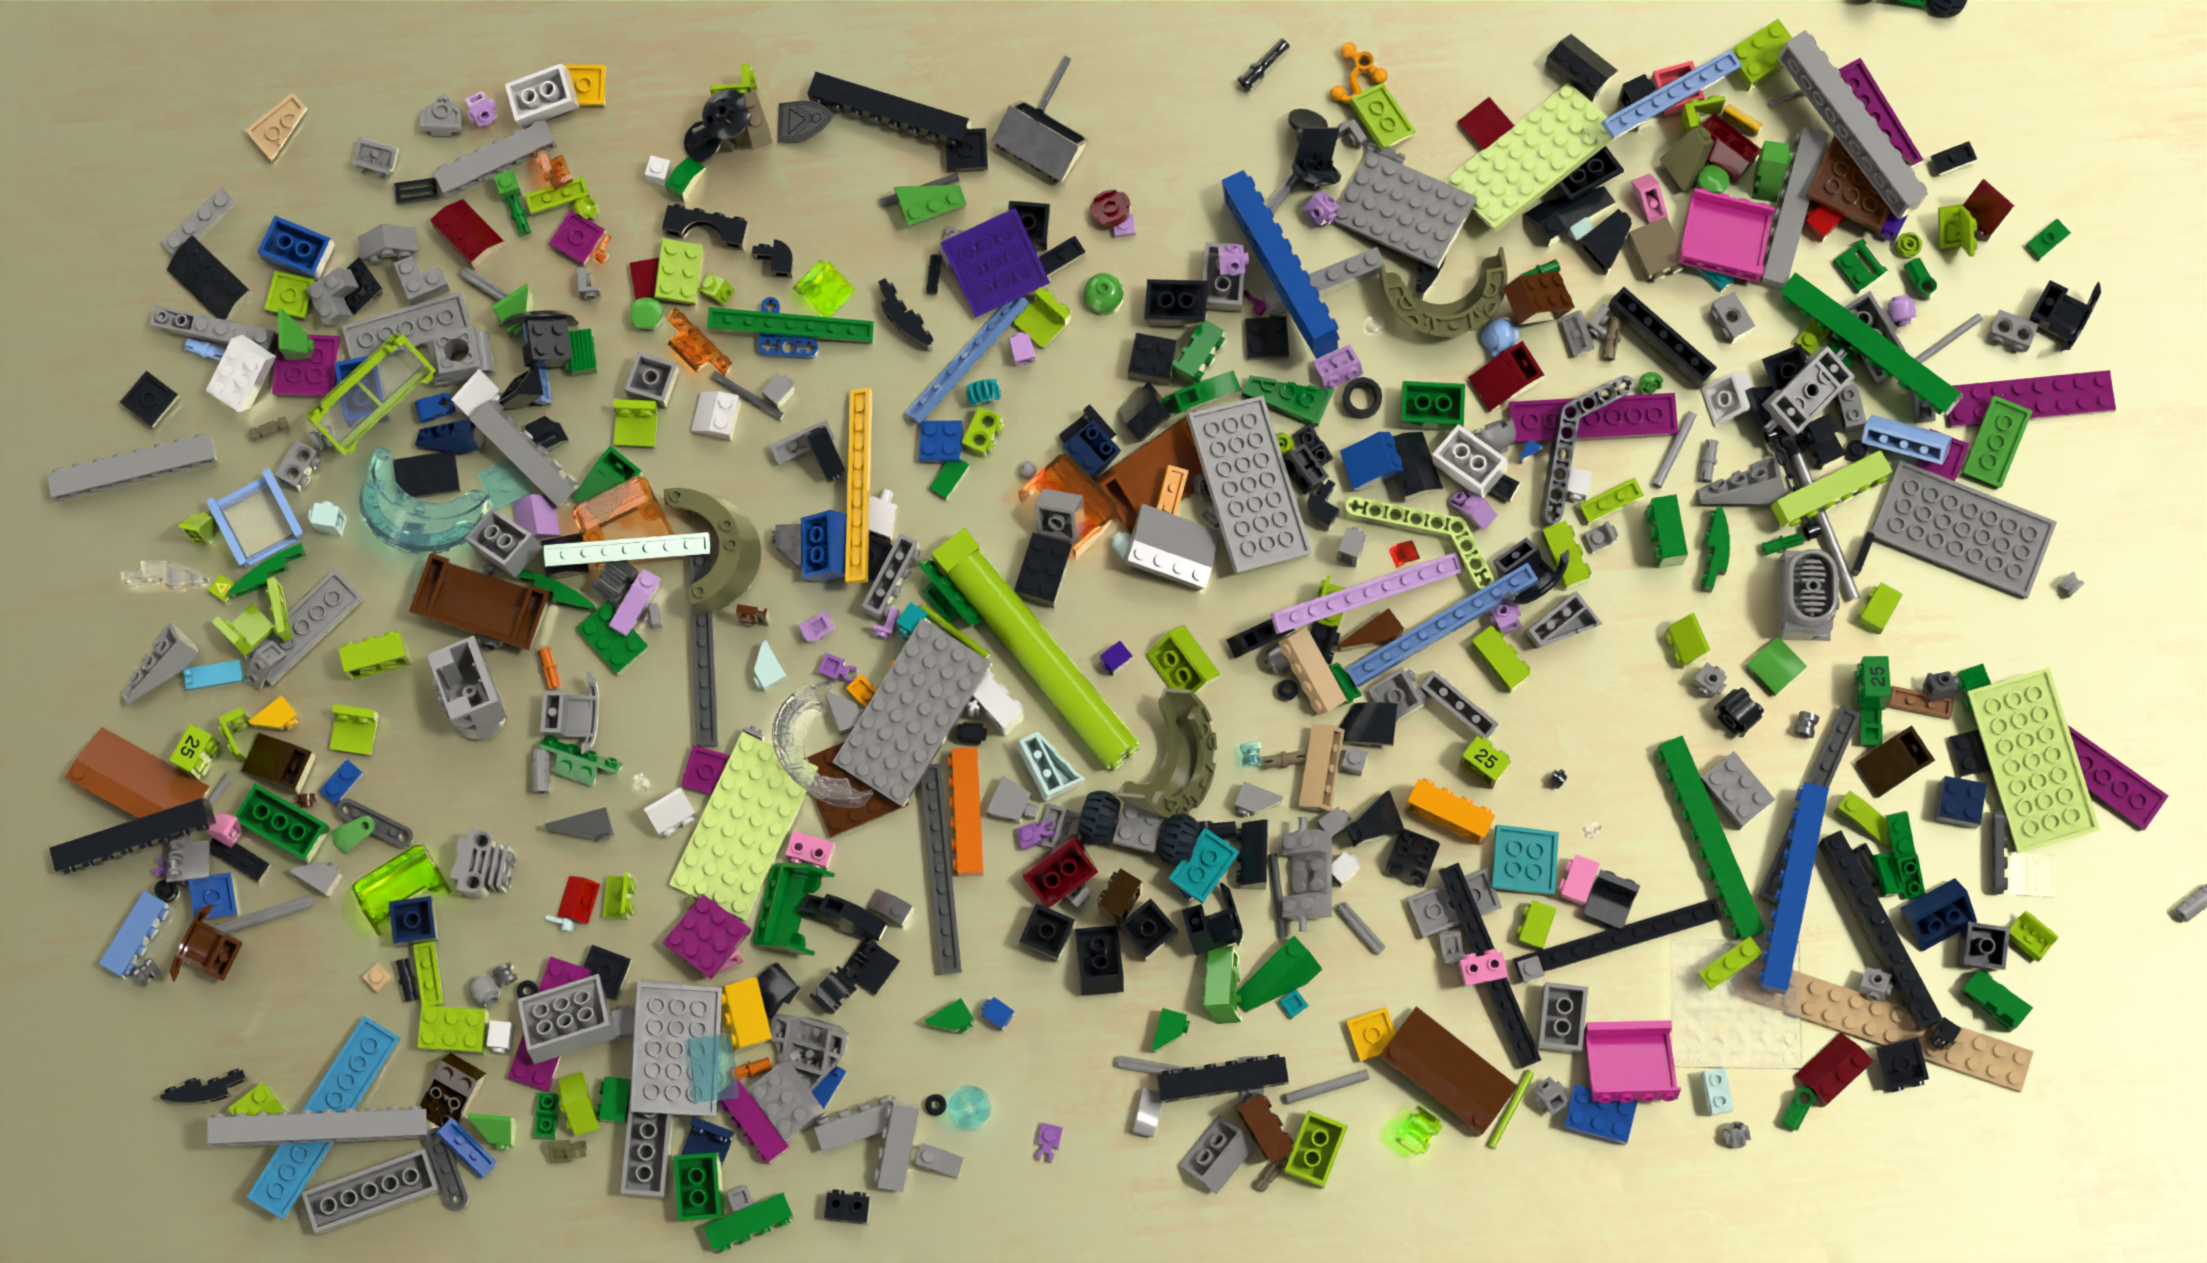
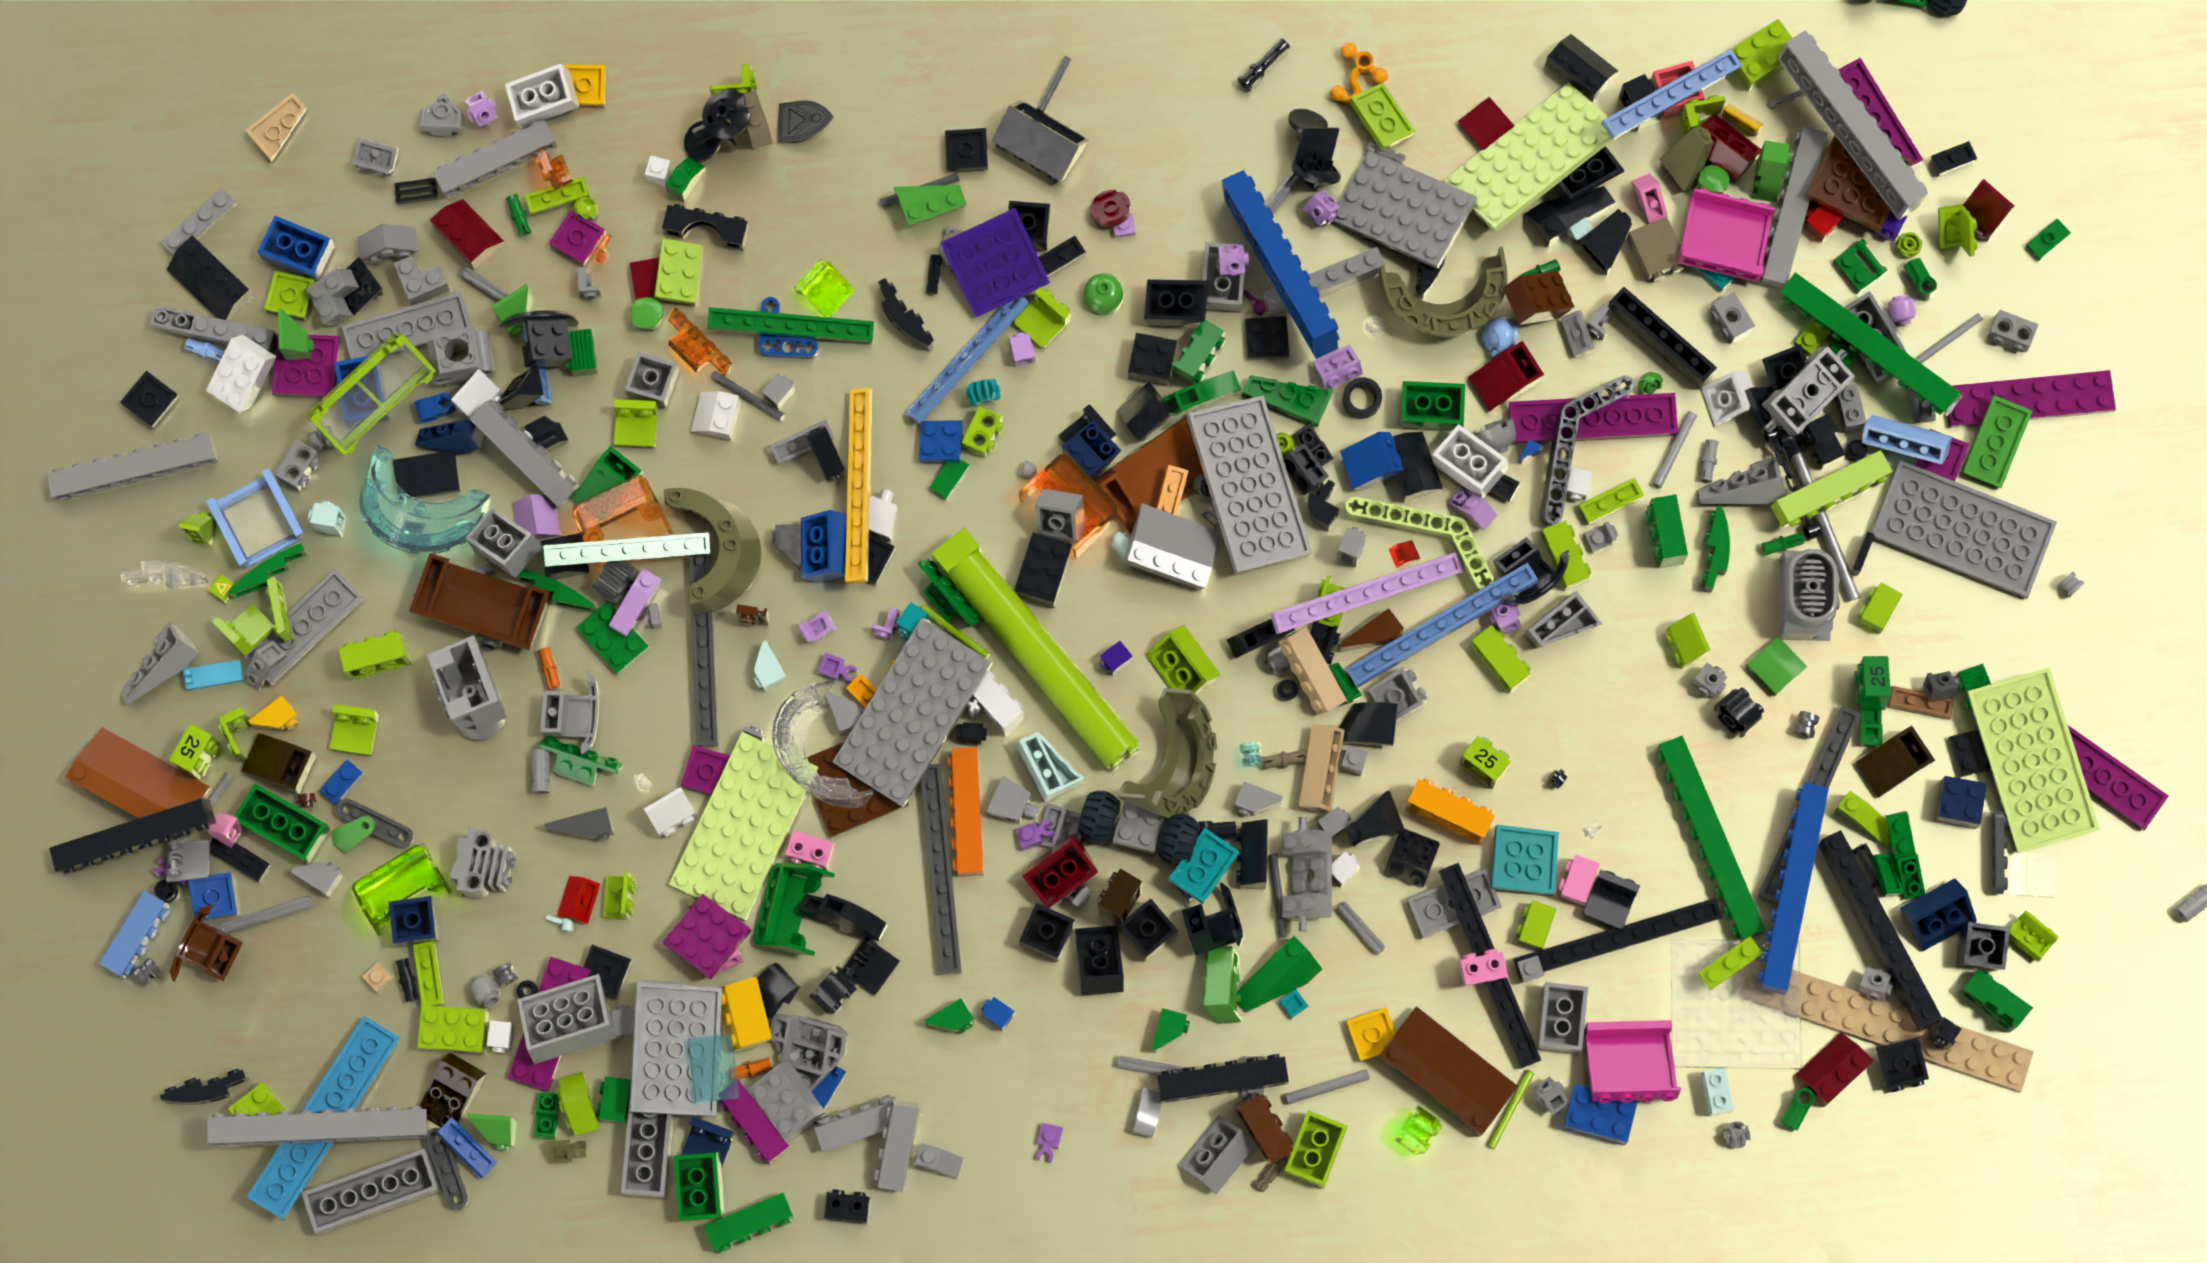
dark tan axle [249,417,290,441] -> none
clear light blue tile [478,459,534,511] -> none
bright green brick [494,169,522,202] -> none
lime bracket [698,273,735,306] -> none
light grey plate [726,1185,754,1213] -> none
black brick [752,239,794,278] -> none
black brick [807,71,971,148] -> none
light grey brick [862,533,921,621] -> none
flat silver slope [866,889,914,928] -> none
black plate [925,1094,947,1116] -> none
clear light blue brick [948,1085,992,1131] -> none
light grey bracket [1337,119,1367,149] -> none
light grey brick [1421,669,1501,739] -> none
light grey bracket [1438,929,1465,964] -> none
dark tan pin [1602,317,1622,361] -> none
light grey brick [1701,751,1775,830] -> none
black piece [2029,280,2102,353] -> none

